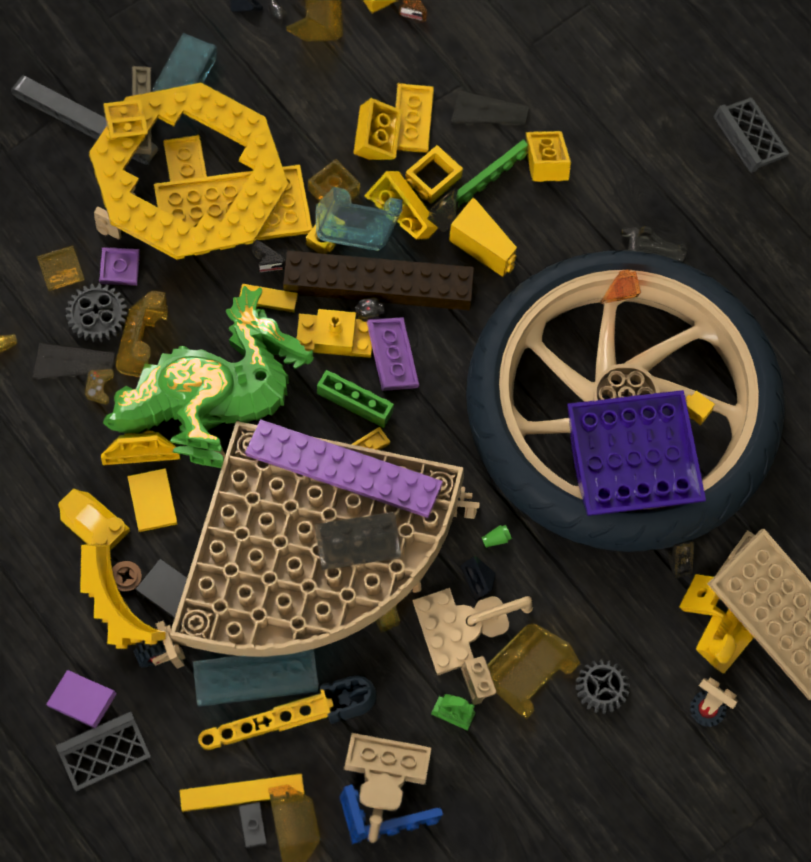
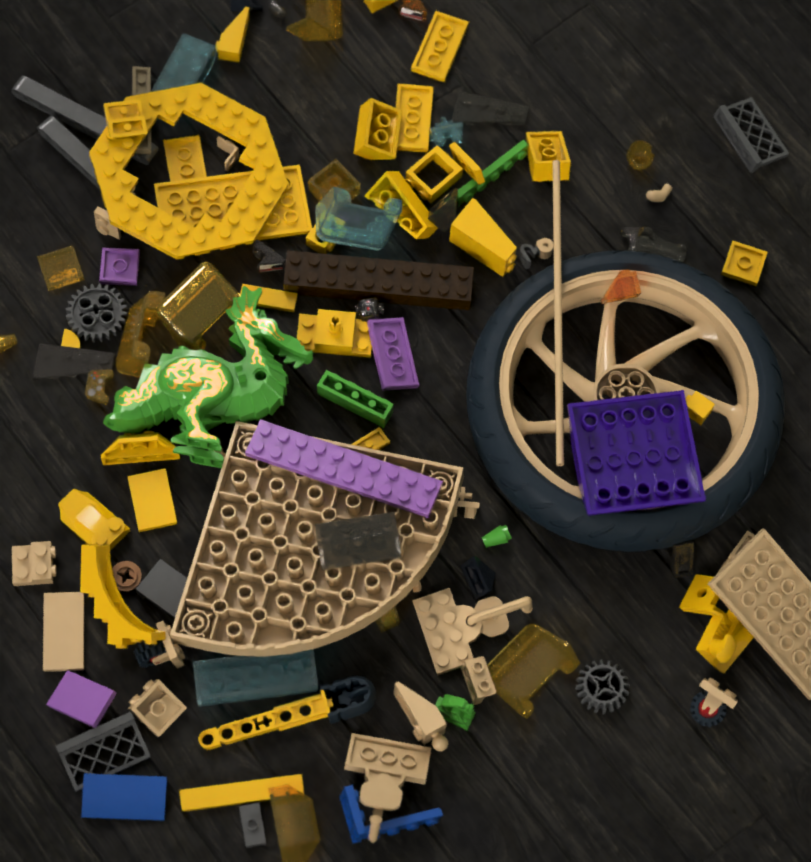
none -> tan plate [12,541,57,586]
none -> dark grey beam [37,116,136,195]
none -> tan tile [43,592,84,672]
none -> yellow tile [61,329,81,351]
none -> blue slope [81,774,167,821]
none -> tan plate [127,679,187,737]
none -> clear yellow windscreen [157,262,241,350]
none -> yellow slope [215,7,250,62]
none -> tan bracket [217,136,239,171]
none -> tan slope [394,682,448,751]
none -> yellow tile [411,11,469,82]
none -> clear light blue hips [429,116,463,147]
none -> yellow tile [449,142,485,185]
none -> leg [519,238,554,269]
none -> tan piece [552,160,564,466]
none -> clear yellow hair [626,140,654,170]
none -> tan arm [646,184,672,202]
none -> yellow plate [721,240,768,286]

